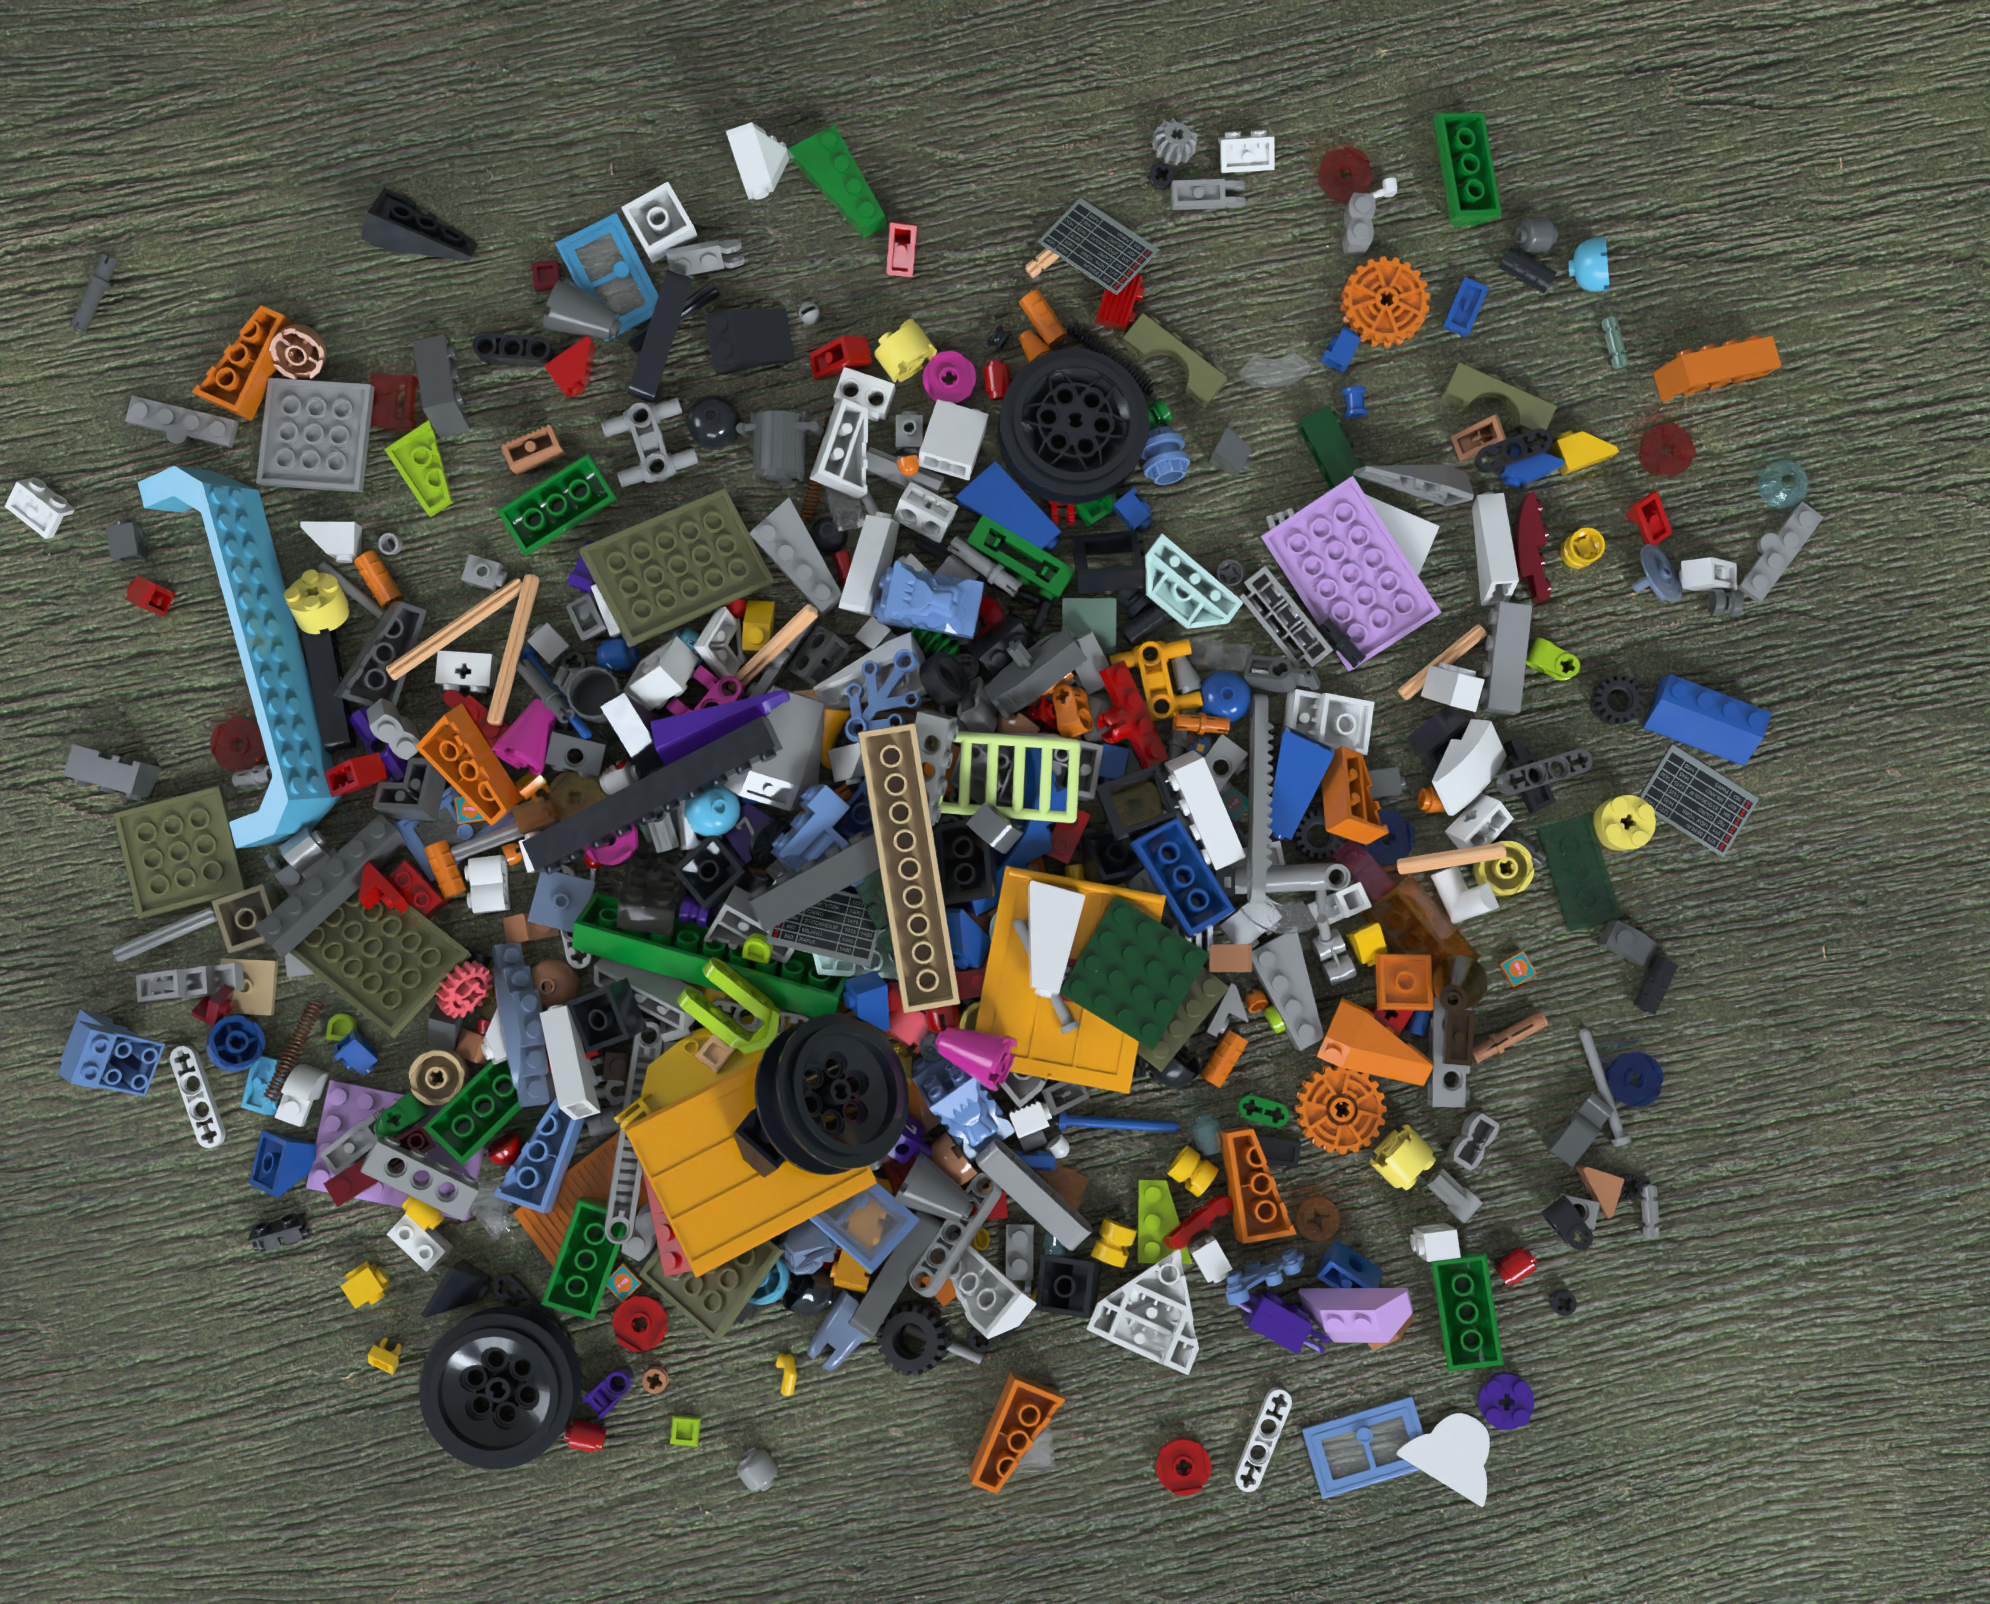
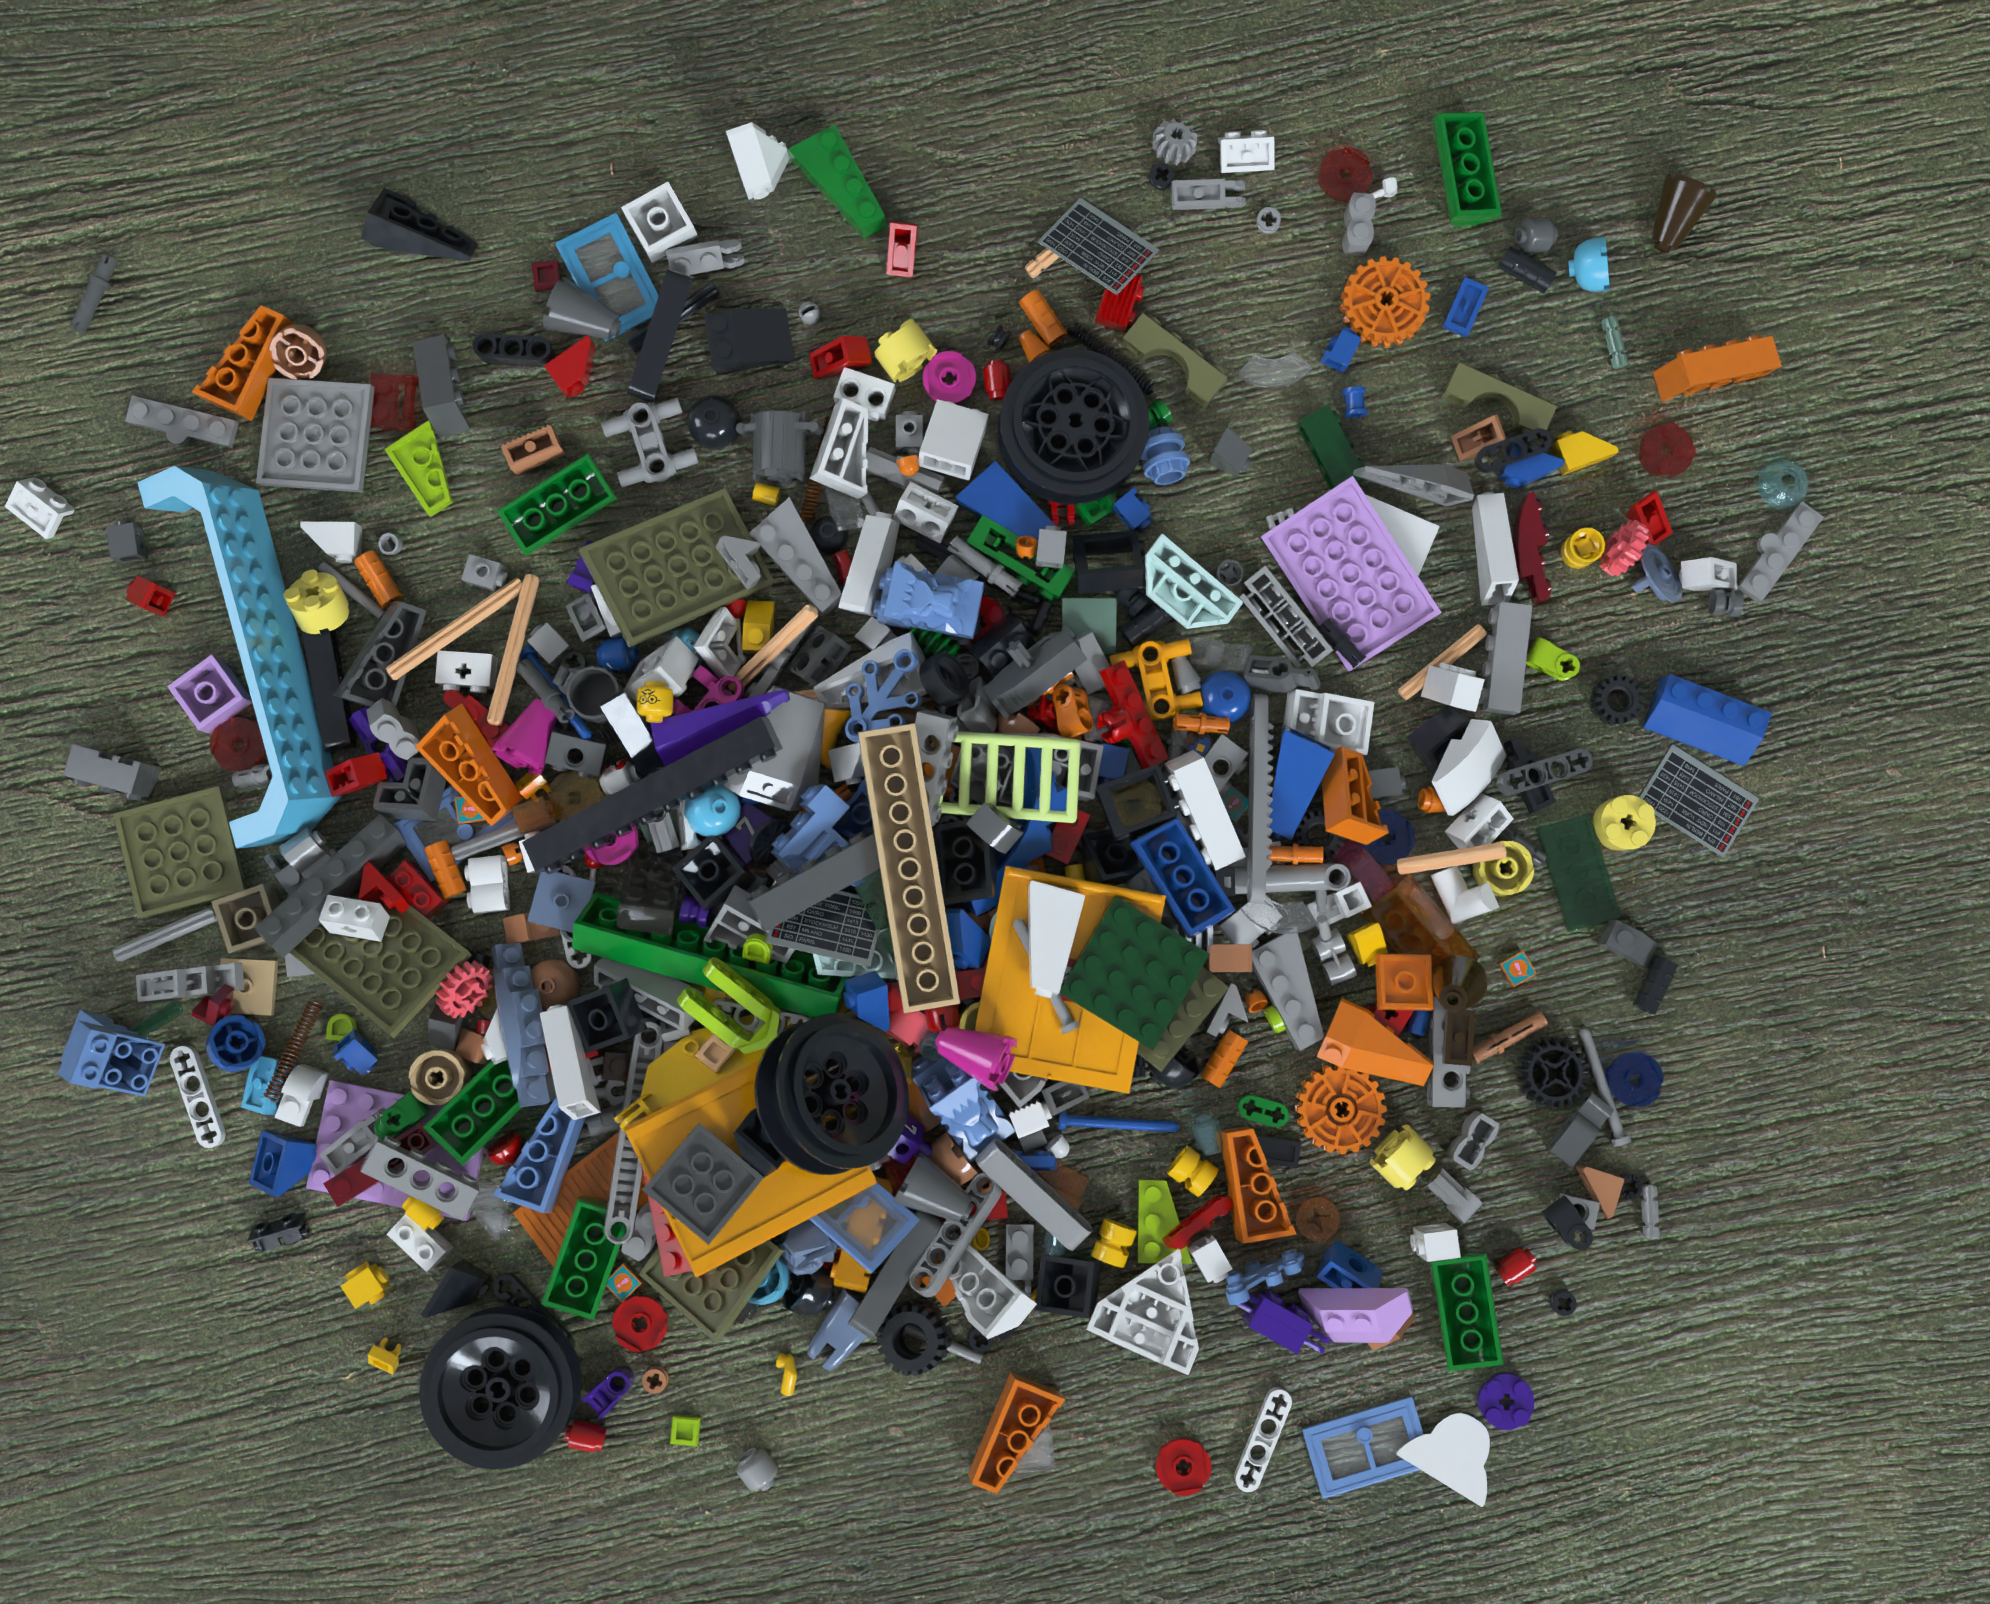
none -> clear green axle [131,1001,184,1037]
none -> lavender brick [167,655,253,733]
none -> white brick [319,895,390,942]
none -> yellow head [636,681,674,723]
none -> dark grey plate [642,1123,764,1245]
none -> light grey slope [716,535,761,590]
none -> yellow hinge [752,482,781,506]
none -> orange hinge [1016,536,1038,559]
none -> light grey brick [1036,526,1067,569]
none -> light grey bush [1257,207,1281,234]
none -> orange pin [1268,843,1323,865]
none -> black gear [1515,1036,1590,1110]
none -> coral gear [1599,520,1649,576]
none -> dark brown cone [1651,174,1717,253]

